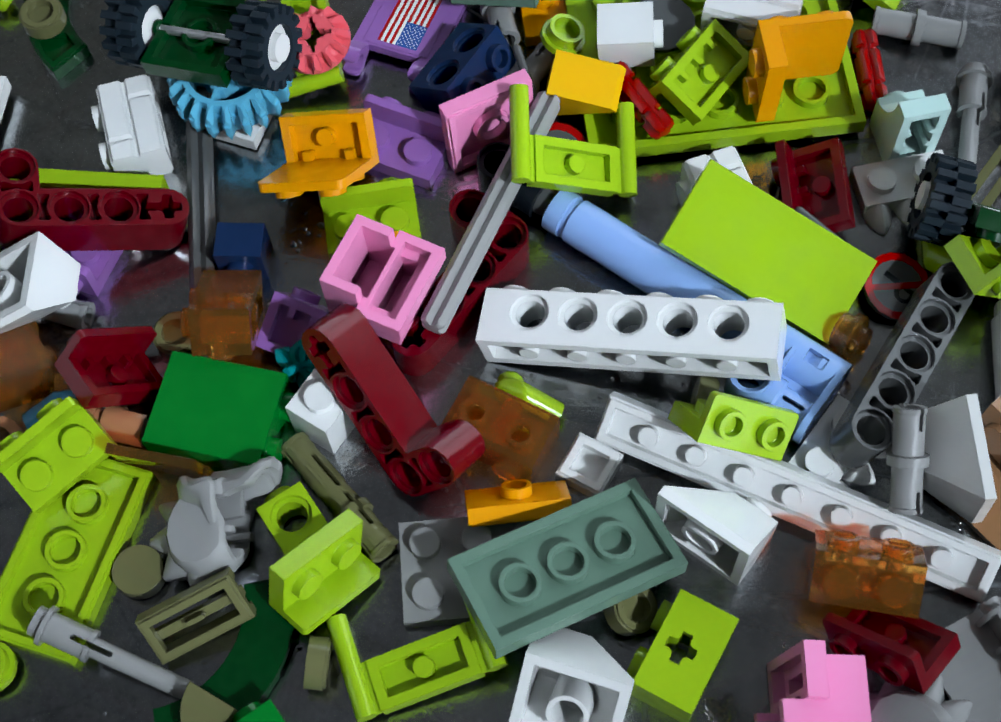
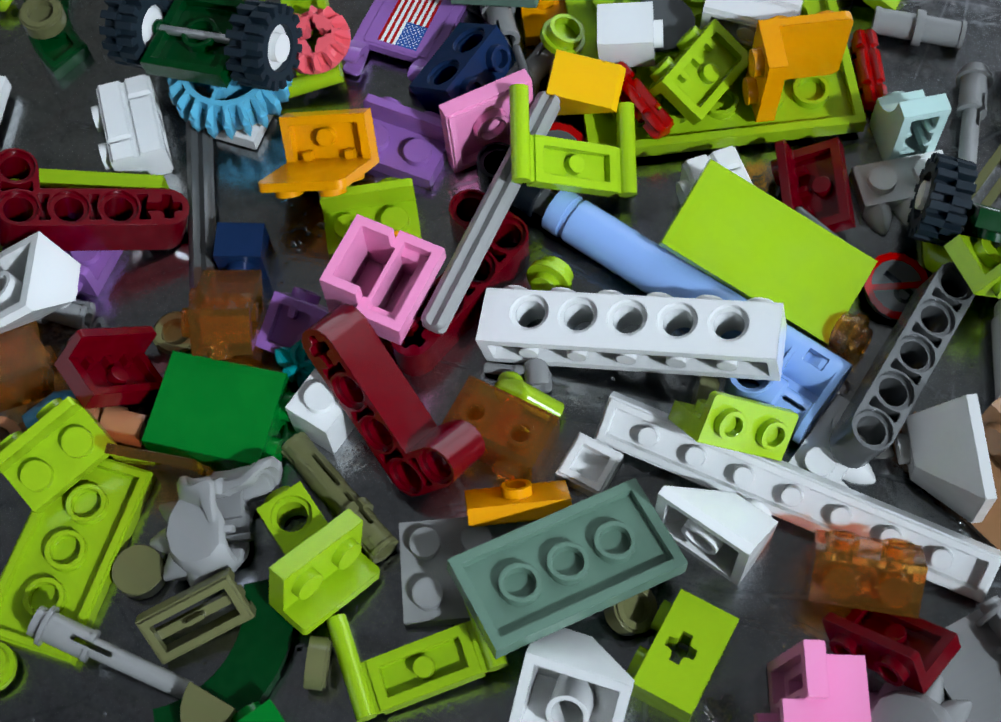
light grey pin [886,404,930,515] -> none
none -> light grey hand [484,358,552,393]
none -> lime plate [526,256,574,291]

